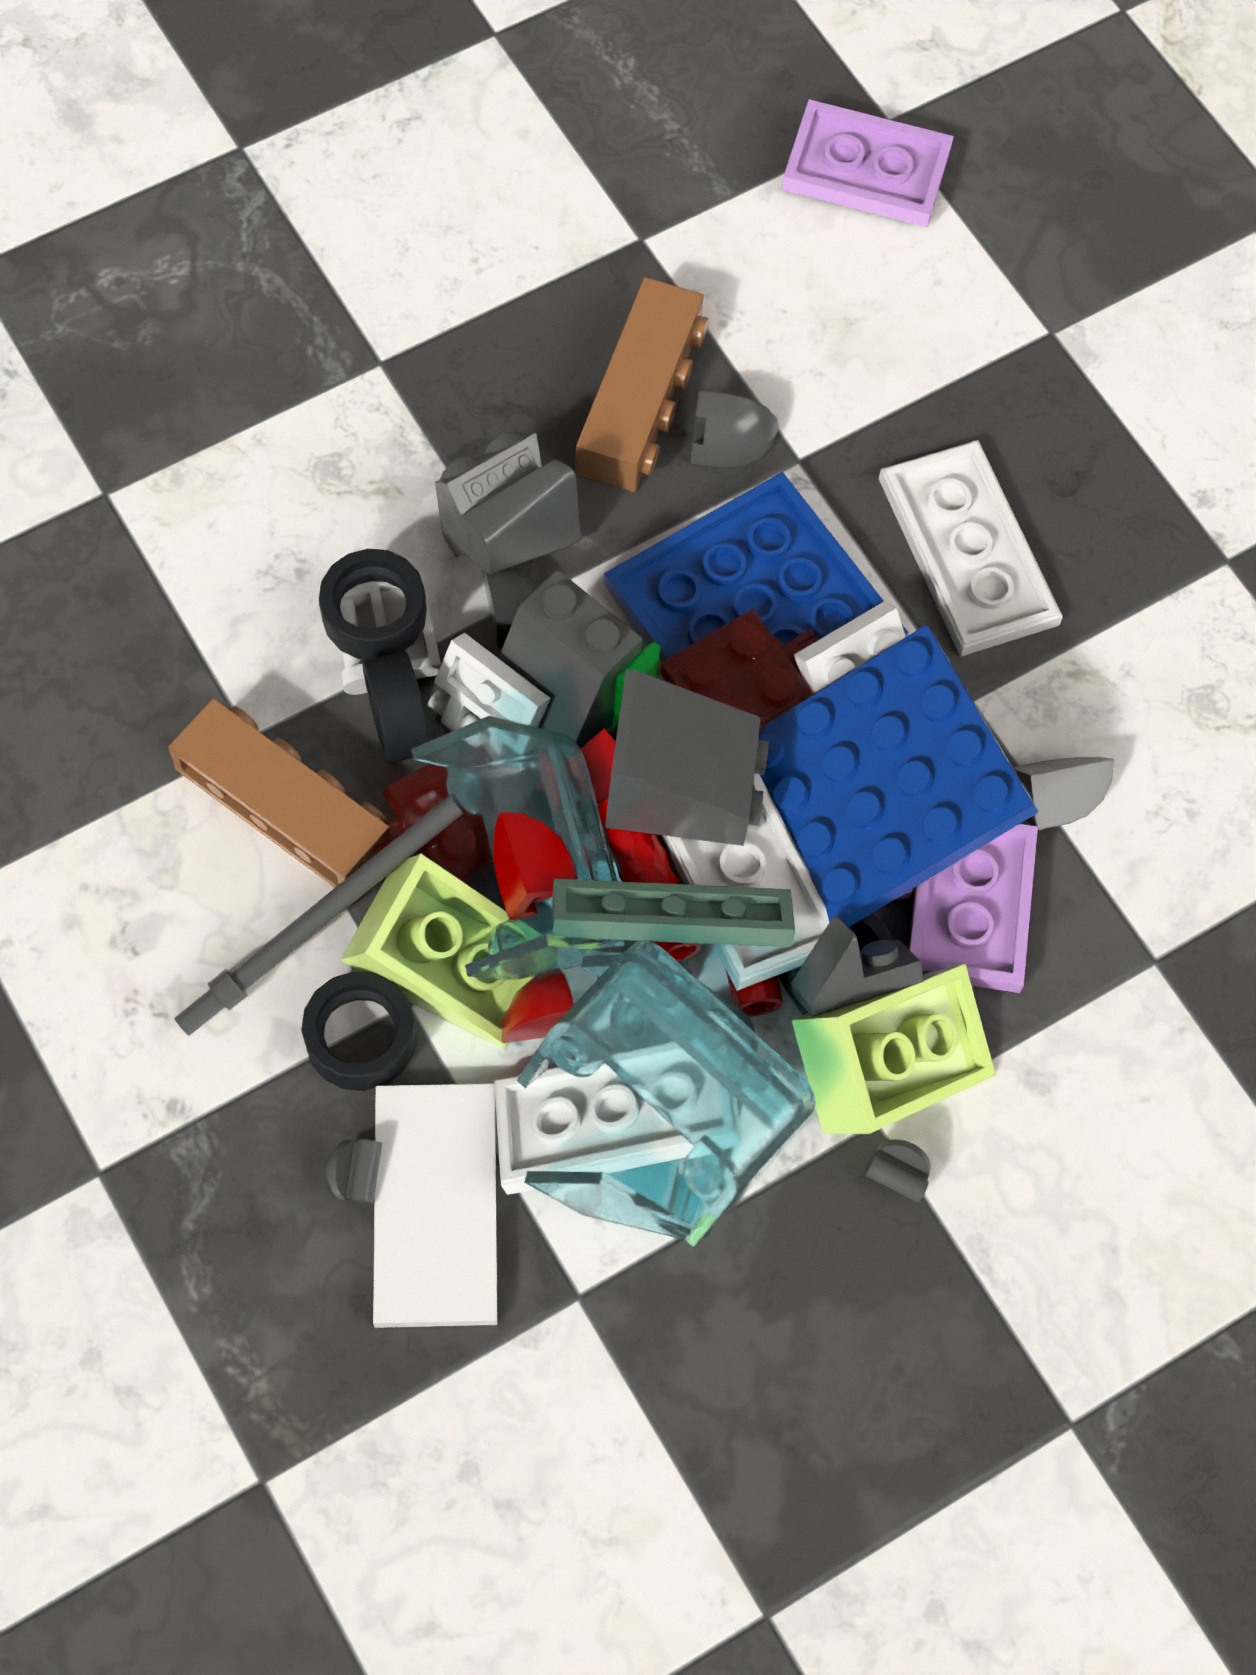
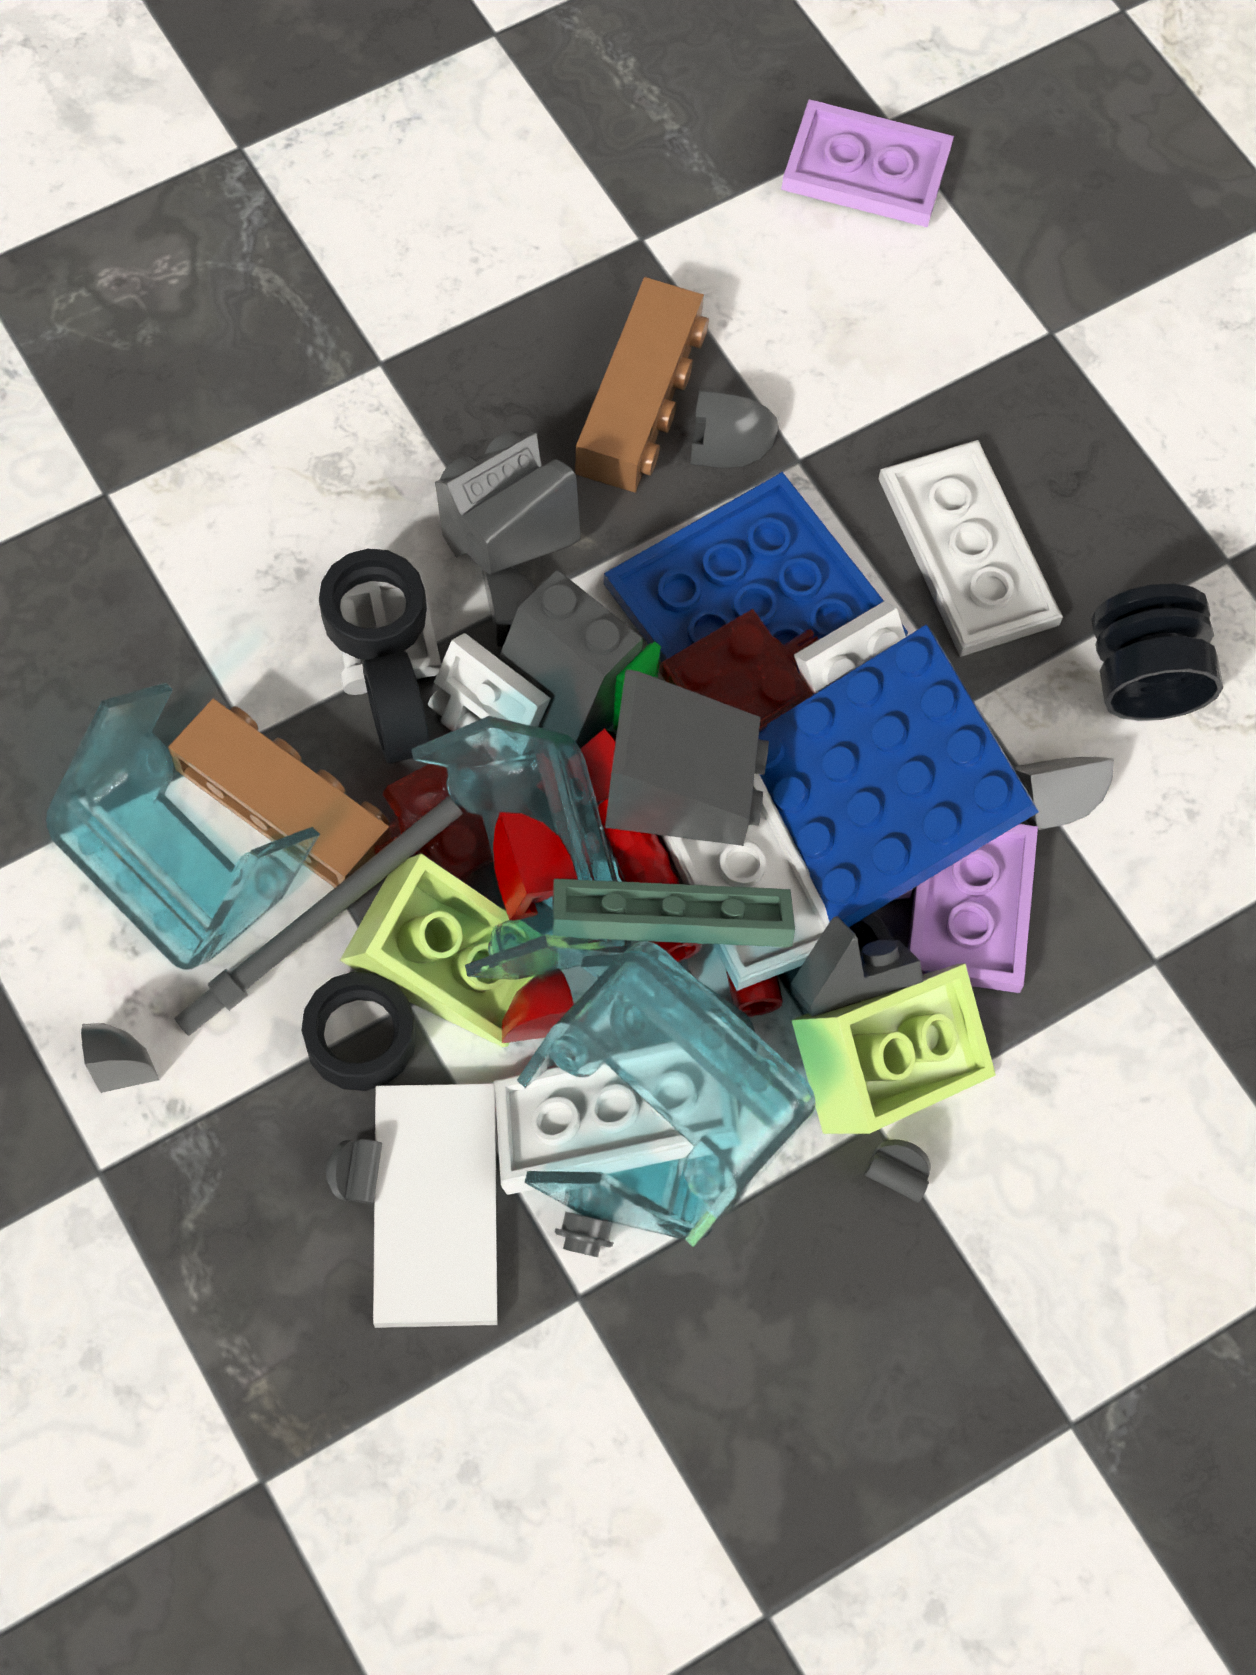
none -> clear light blue windscreen [46,682,320,970]
none -> dark grey brick [81,1023,159,1093]
none -> dark grey plate [555,1211,614,1257]
none -> black wheel [1091,583,1223,721]

